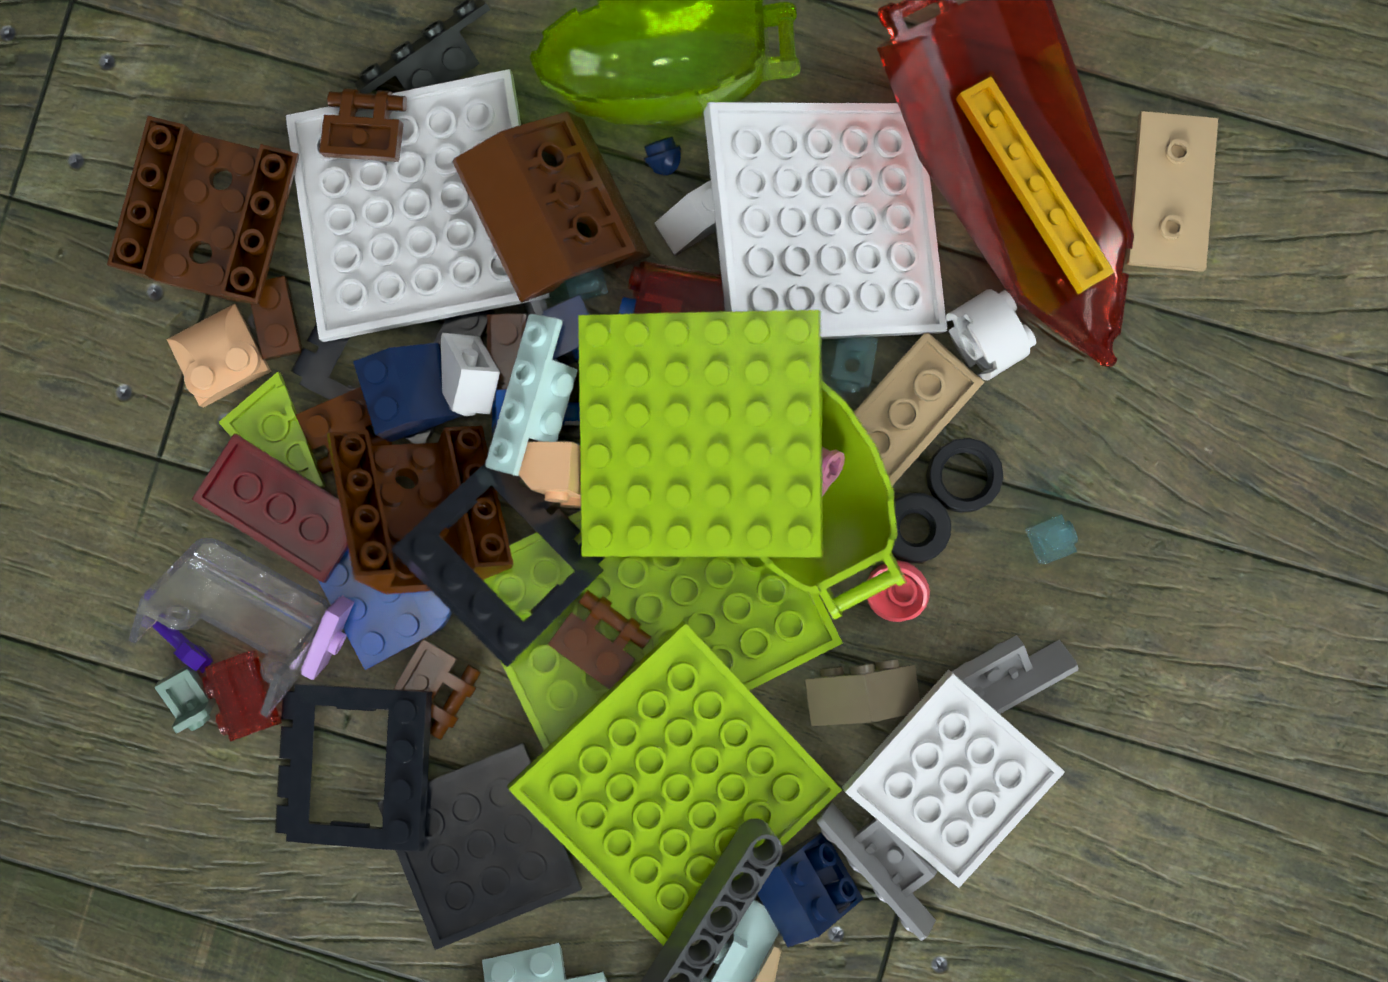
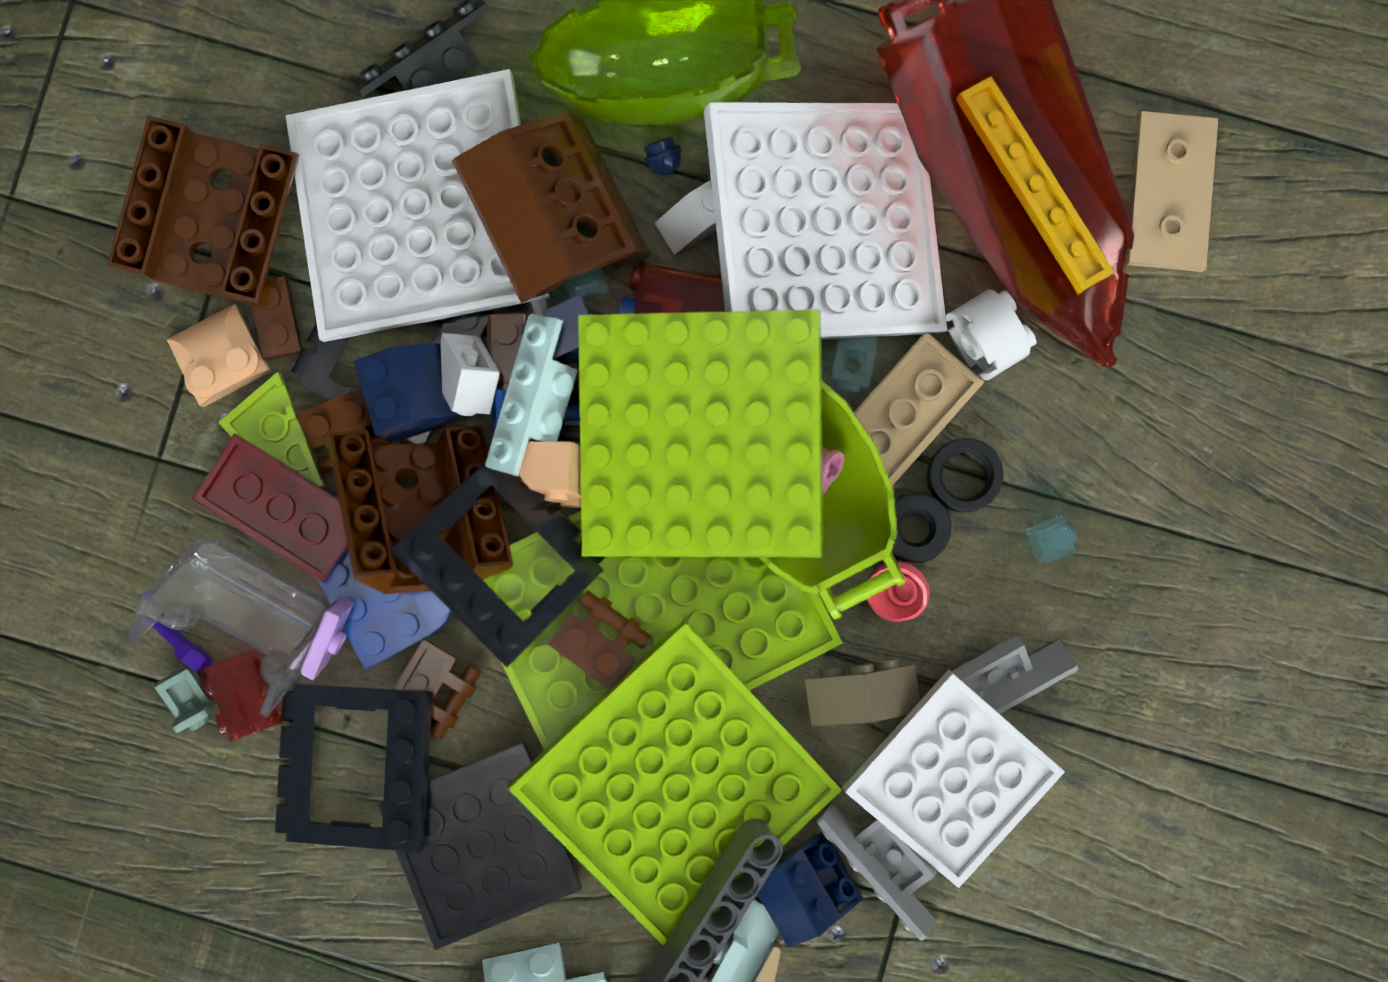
reddish brown plate [319,88,407,162] -> none

